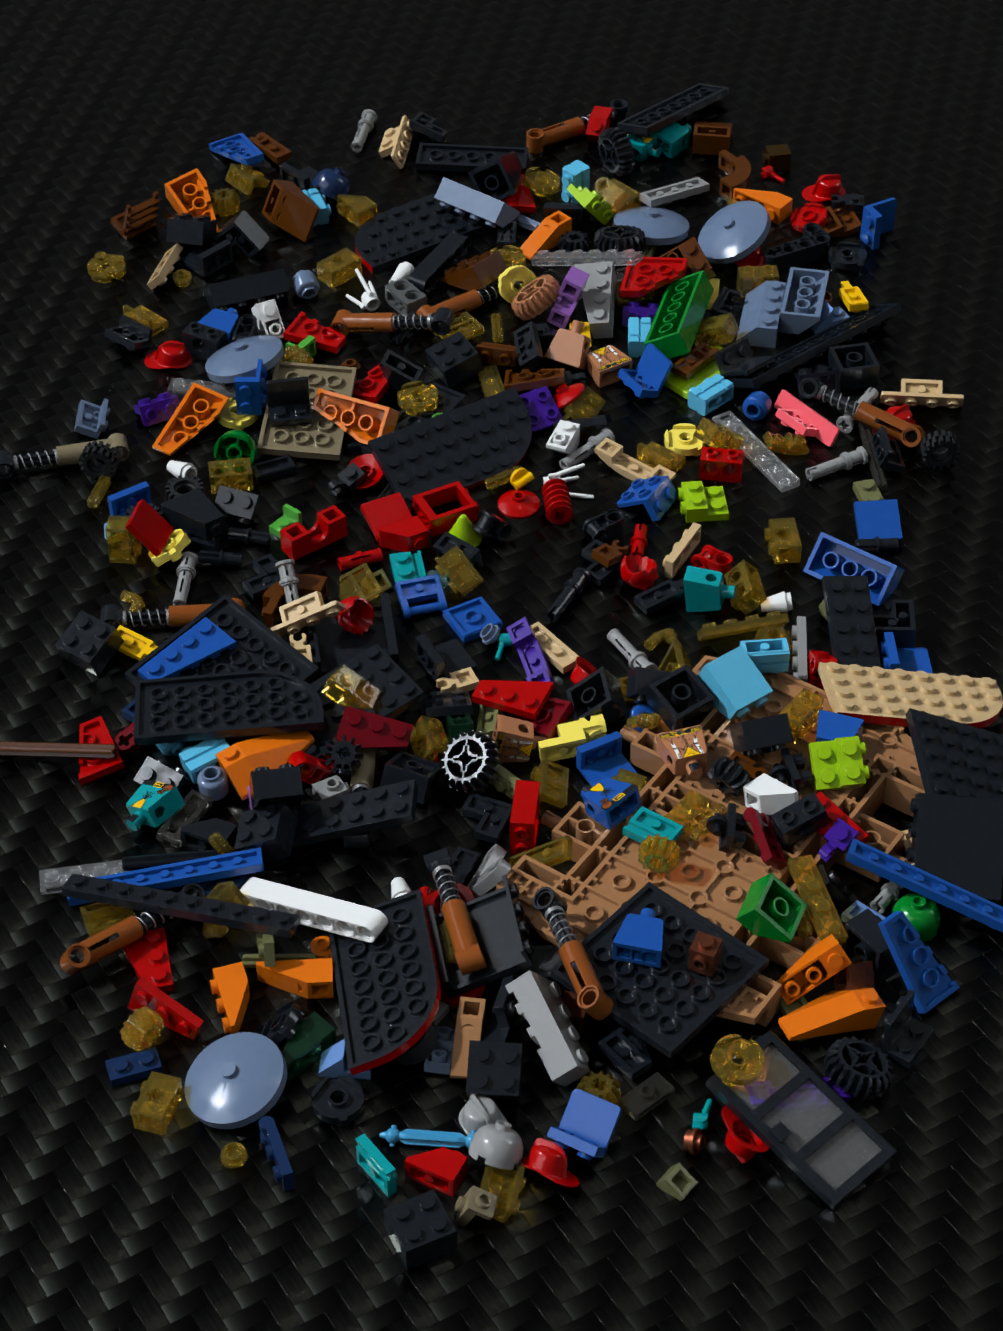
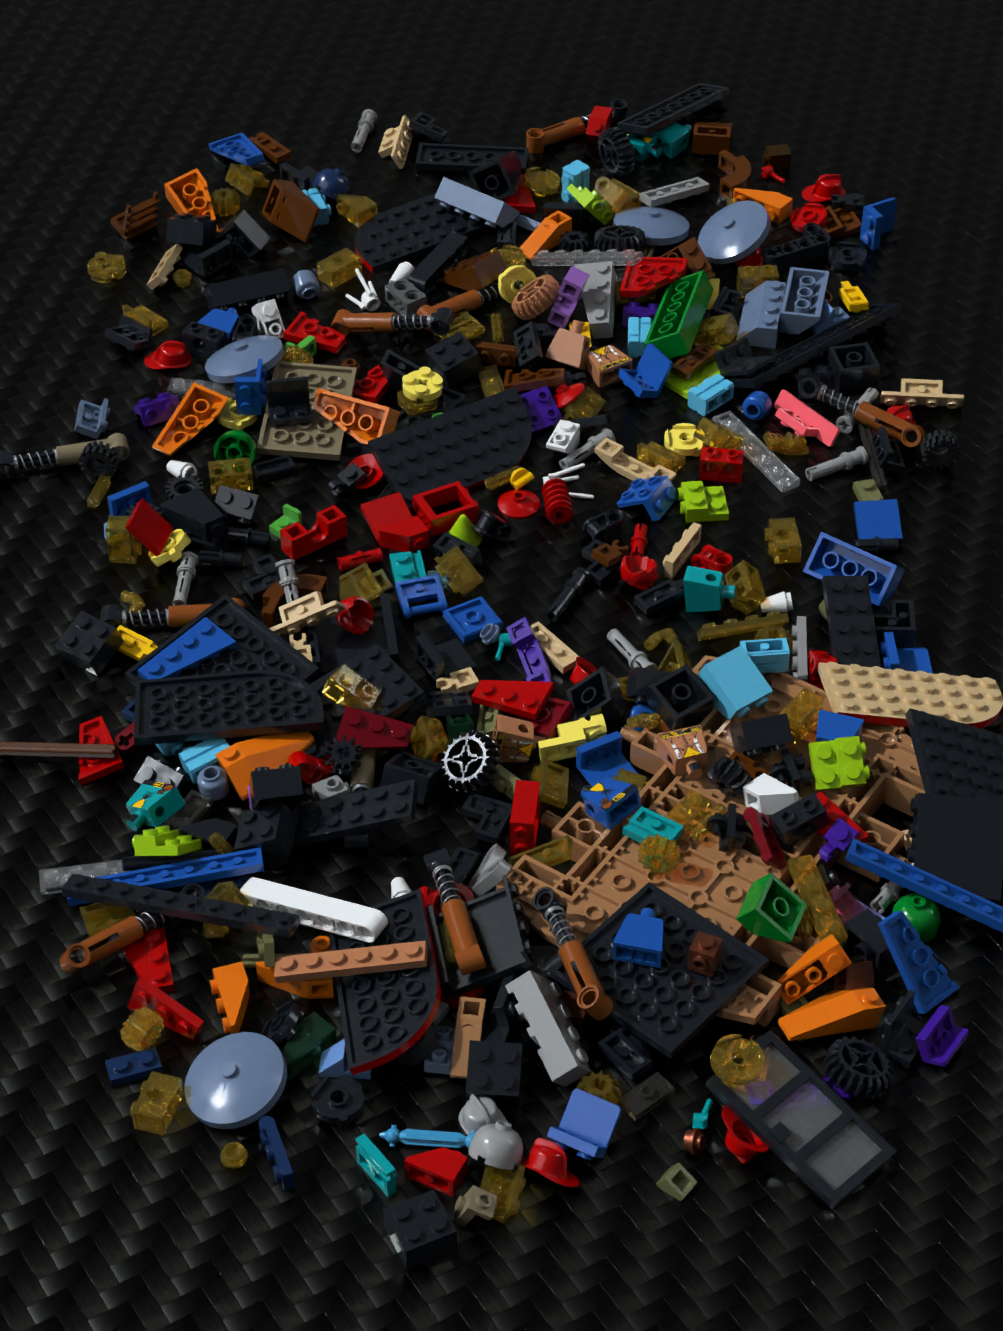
none -> lime plate [132,826,202,856]
none -> nougat plate [274,940,428,983]
none -> light yellow plate [402,367,443,402]
none -> clear pink bracket [824,882,864,925]
none -> dark purple bracket [916,1005,969,1067]

